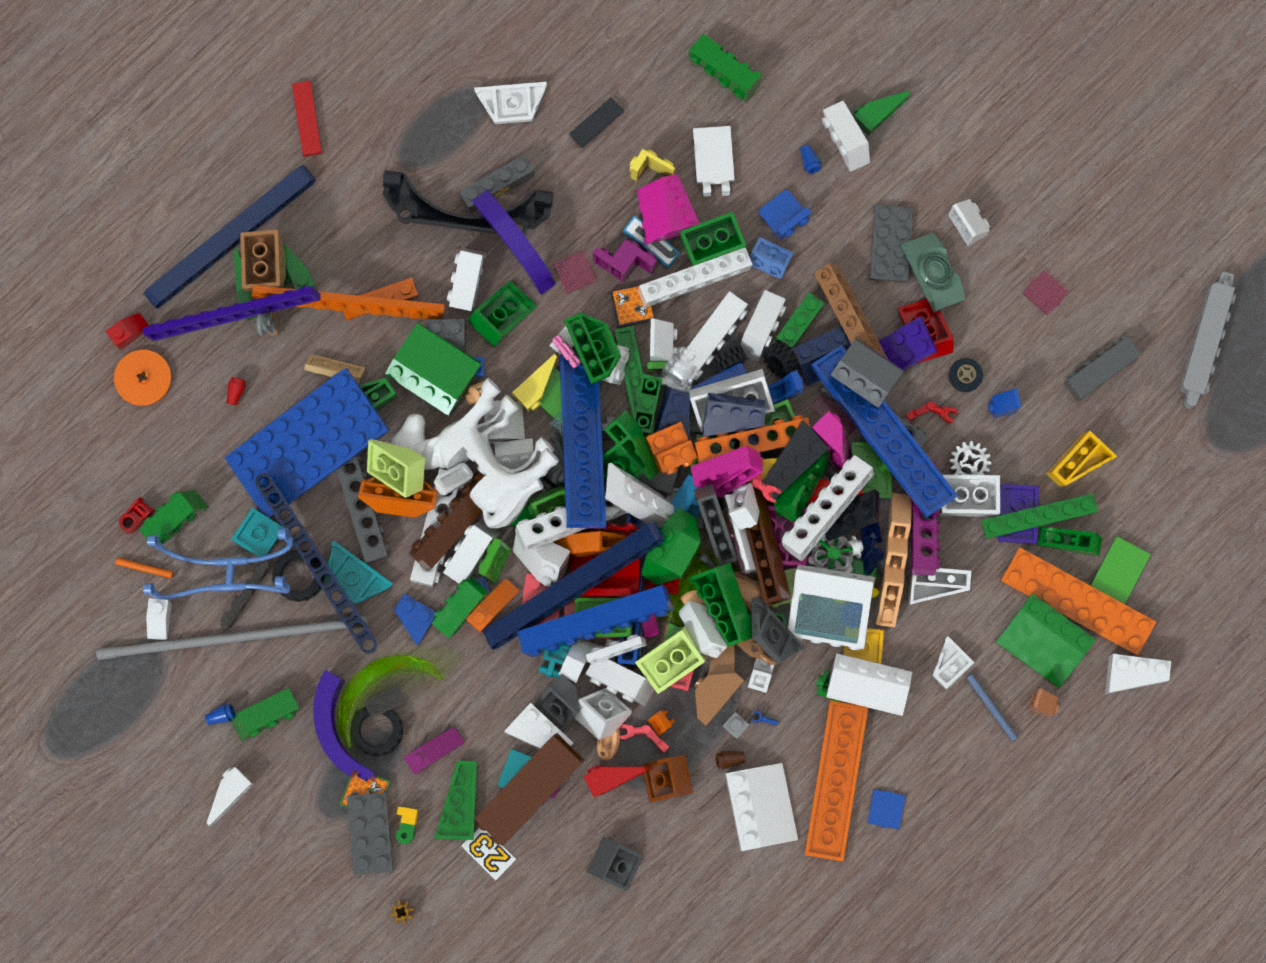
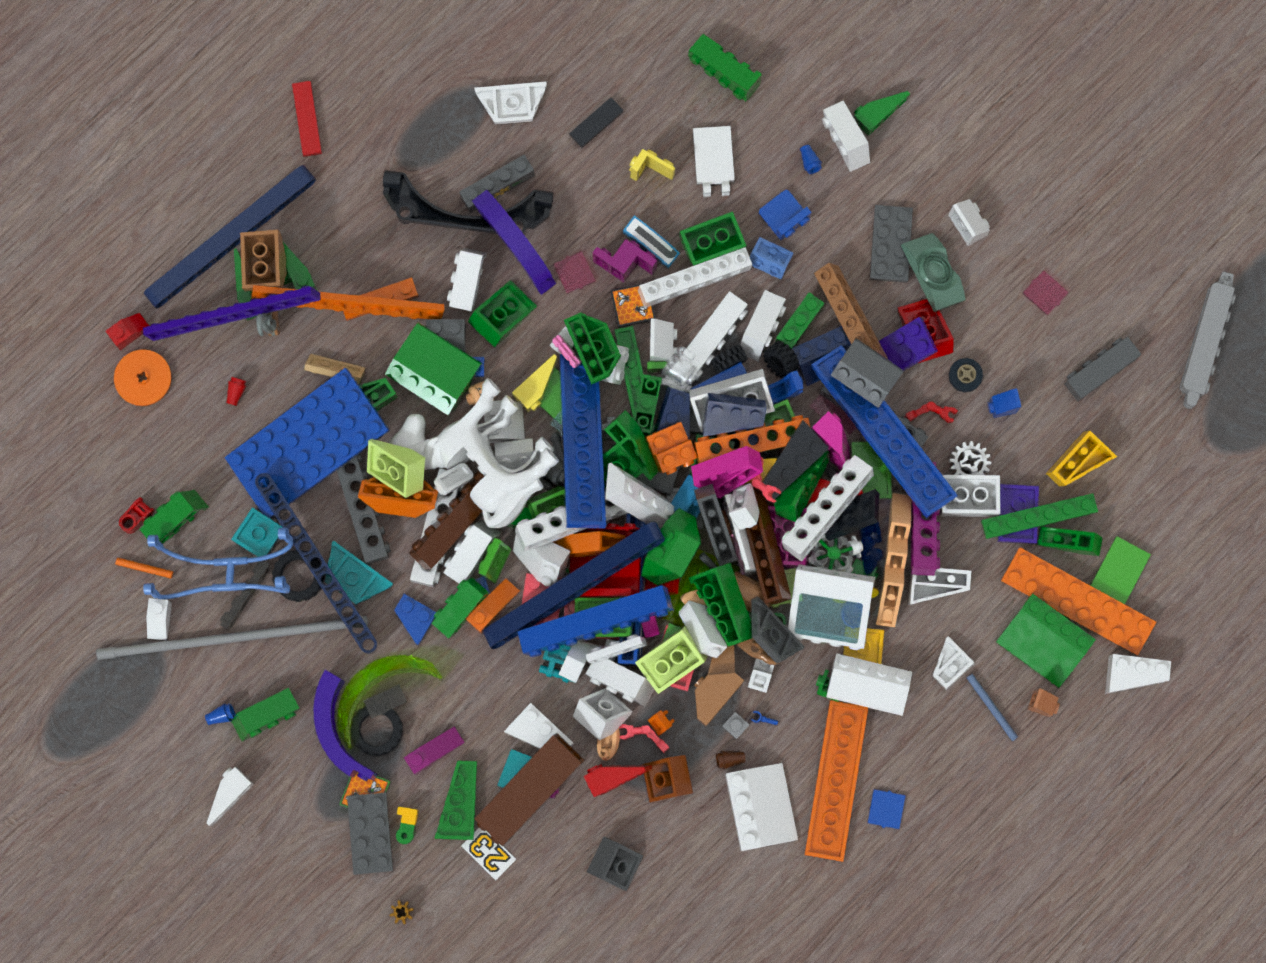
dark grey slope [534,674,580,732] -> none
dark pink wedge [637,174,700,245] -> none

